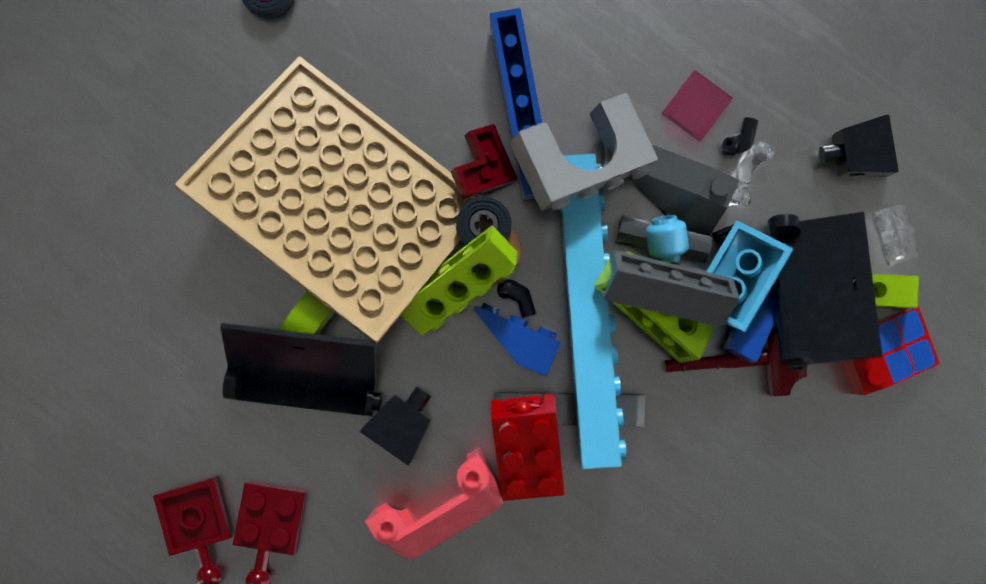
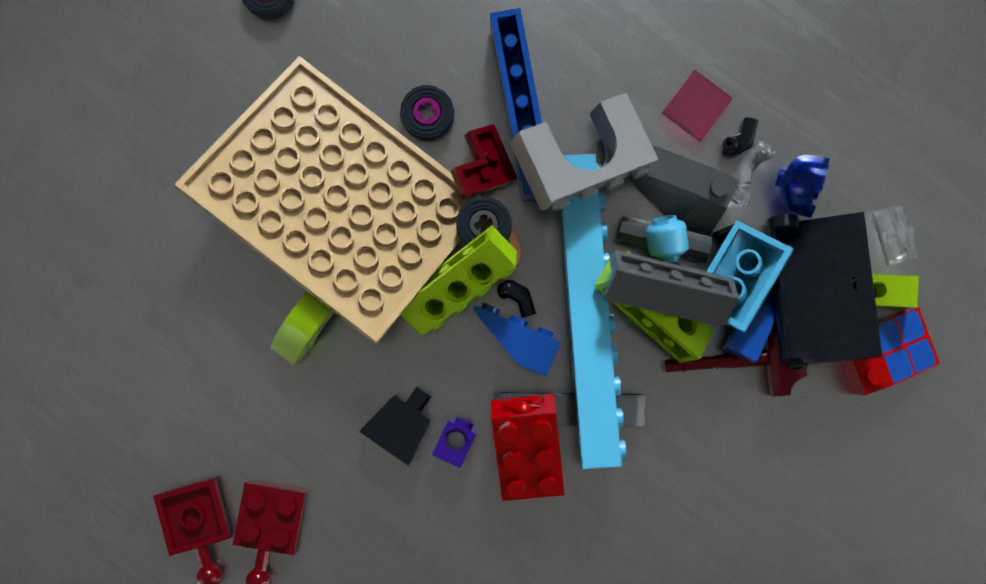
black door [220,323,382,417] -> none
coral windscreen [365,447,504,559] -> none
black torso [819,114,899,178] -> none
none -> black bush [400,85,454,140]
none -> dark purple brick [432,417,477,468]
none -> clear blue cylinder [774,154,830,218]

